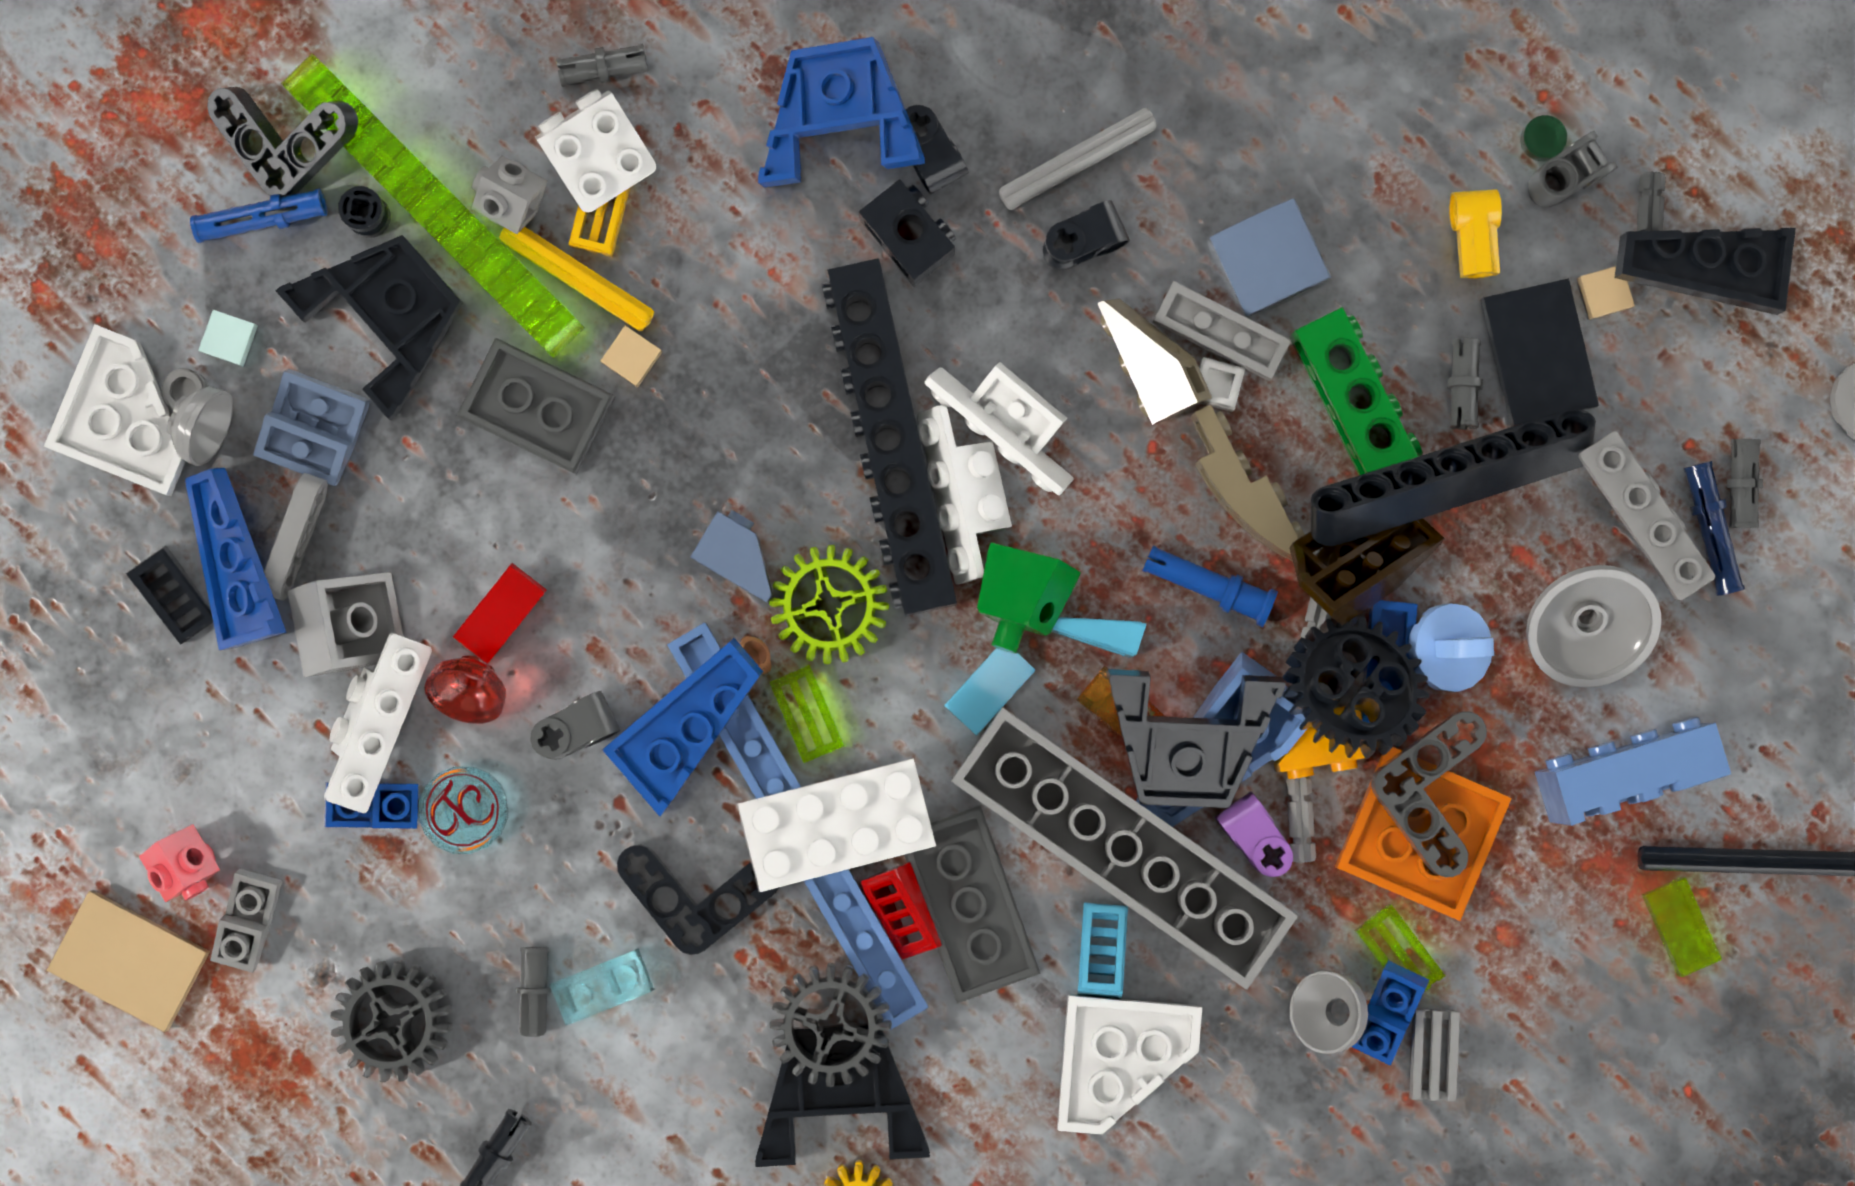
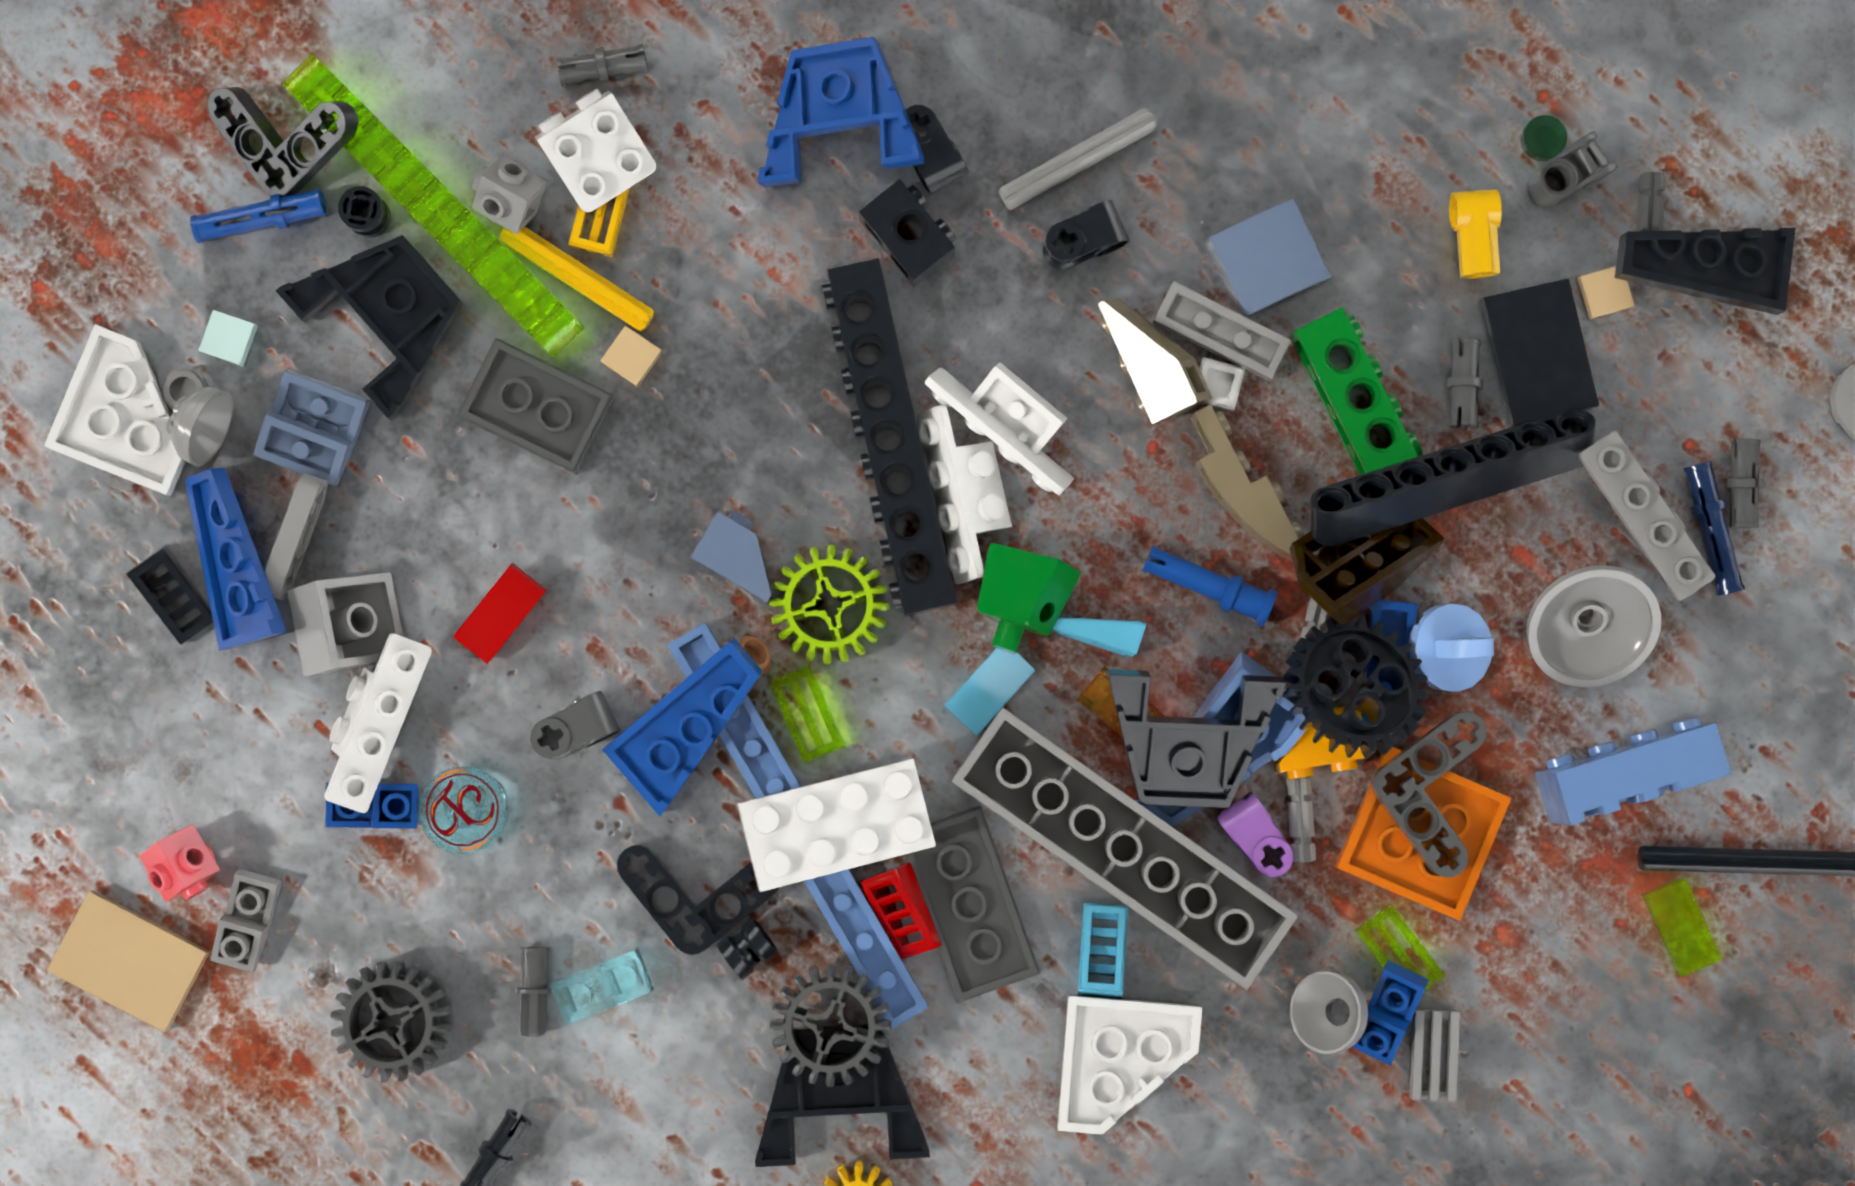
clear red piece [424,655,507,724] -> none
none -> black wheel [717,918,779,980]

